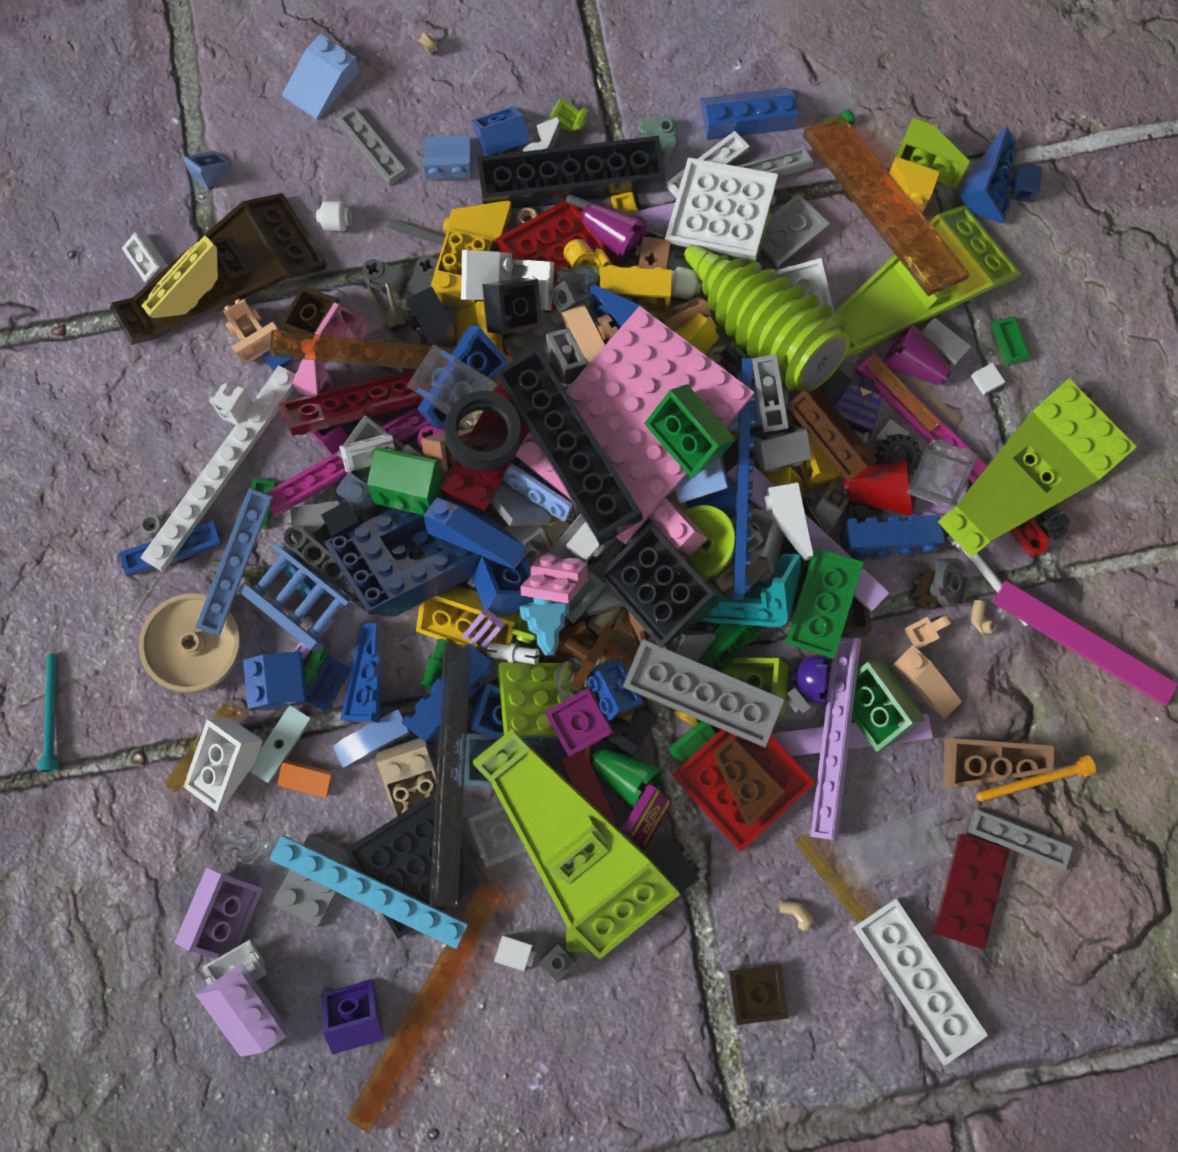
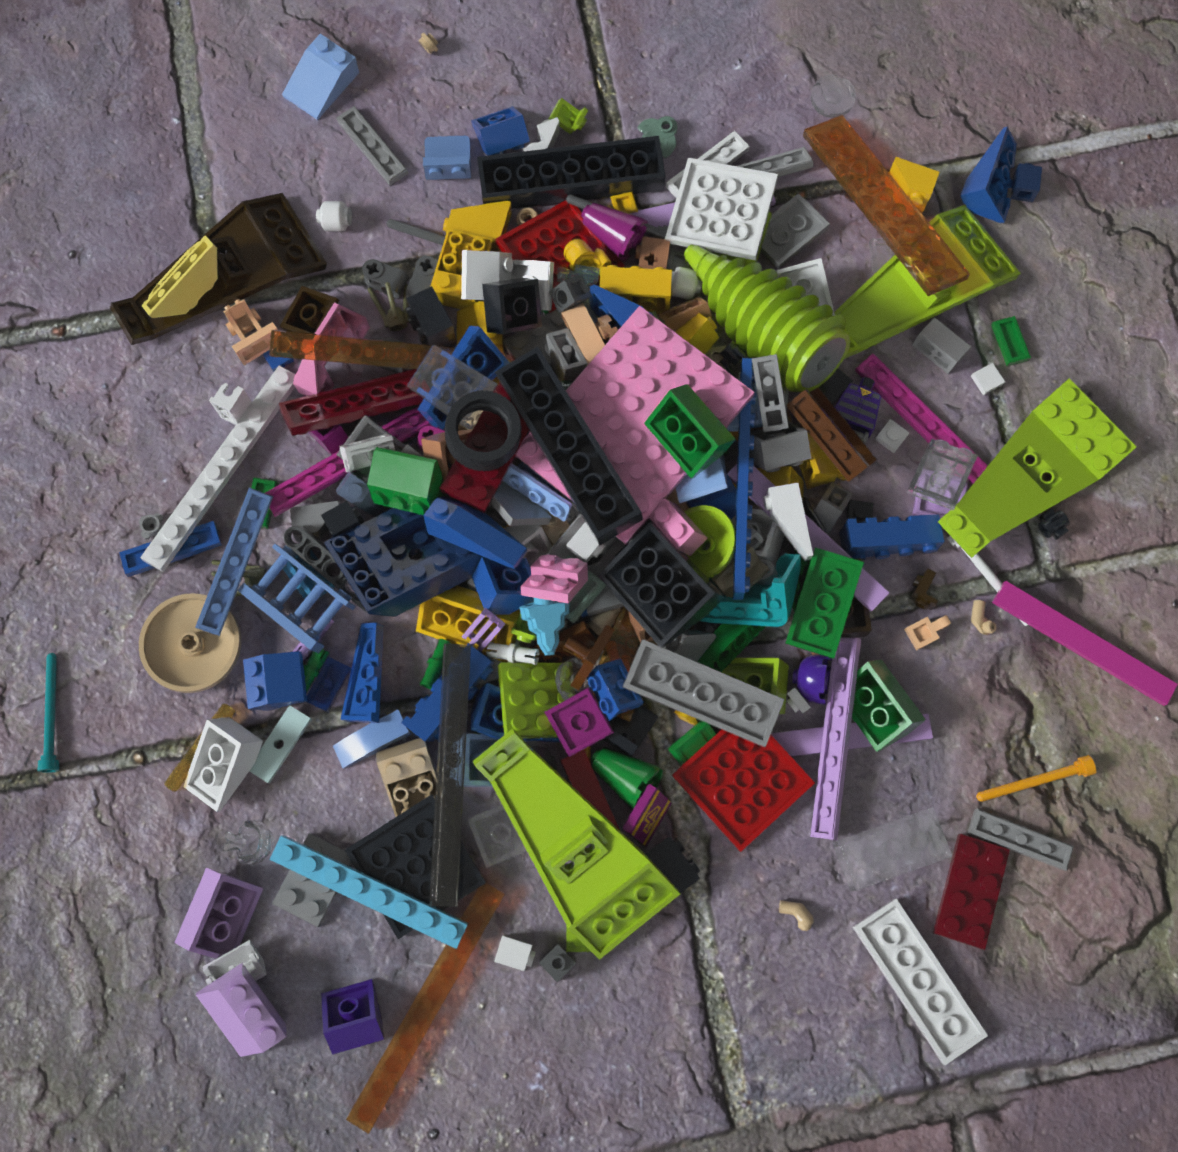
white slope [122,232,168,283] -> none
medium blue slope [183,151,231,190] -> none
orange tile [277,759,333,798] -> none
blue slope [700,88,799,140] -> none
reddish brown wing [712,736,785,828] -> none
dark brown plate [728,964,789,1025] -> none
clear yellow axle [794,834,868,923] -> none
green hand [822,109,855,127] -> none
red slope [844,461,913,515] -> none
clear yellow axle [868,357,940,431] -> none
black tyre [875,434,922,475] -> none
magenta cone [883,324,951,385] -> none
light nougat slope [890,645,962,720] -> none
lime slope [896,117,970,188] -> none
dark grey plate [930,558,968,607] -> none
medium nougat wedge [942,738,1054,789] -> none
red plate [1009,518,1049,556] -> none

